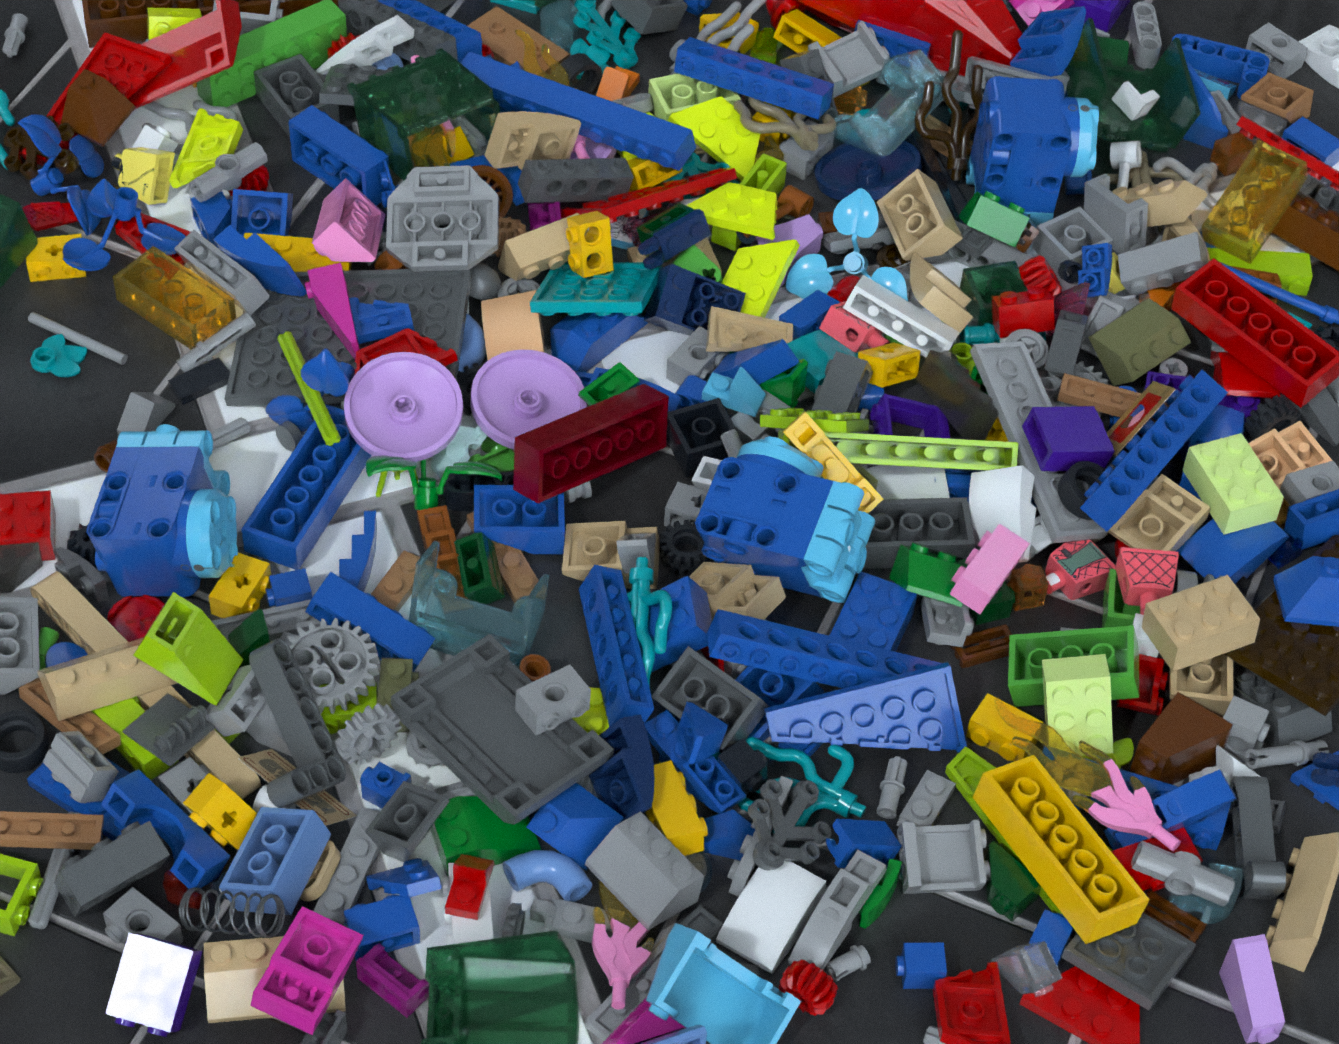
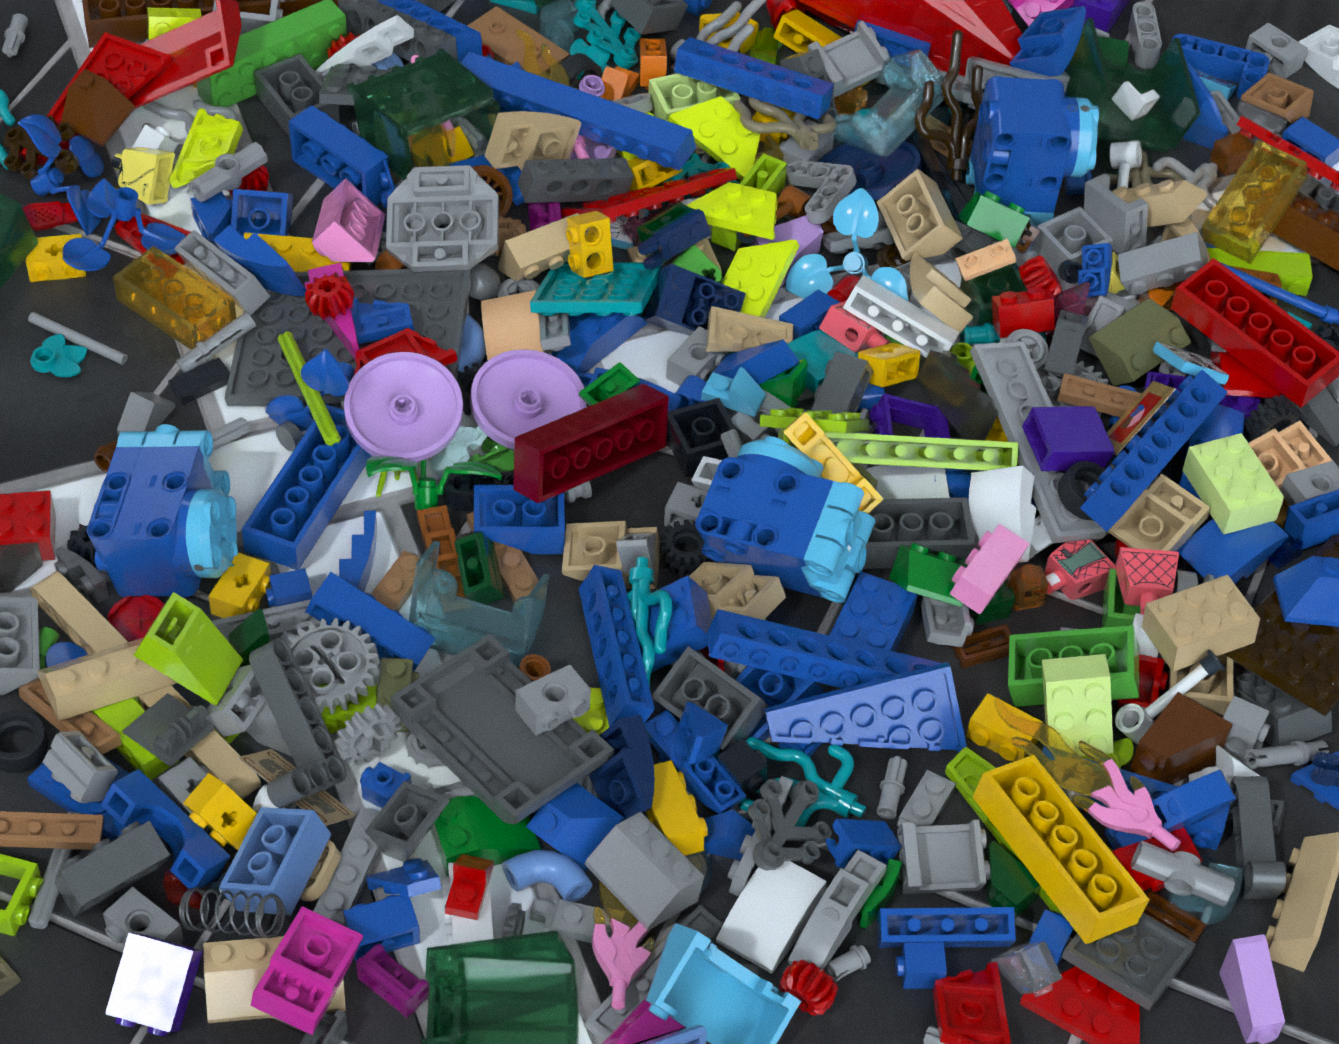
none -> red gear [305,272,355,320]
none -> light grey plate [539,313,571,351]
none -> lavender cone [579,75,605,98]
none -> orange slope [640,38,667,90]
none -> light grey beam [786,160,857,224]
none -> blue brick [877,907,1016,948]
none -> light nougat bracket [955,239,1016,286]
none -> white piece [1115,649,1226,744]
none -> medium azure tile [1153,341,1230,385]

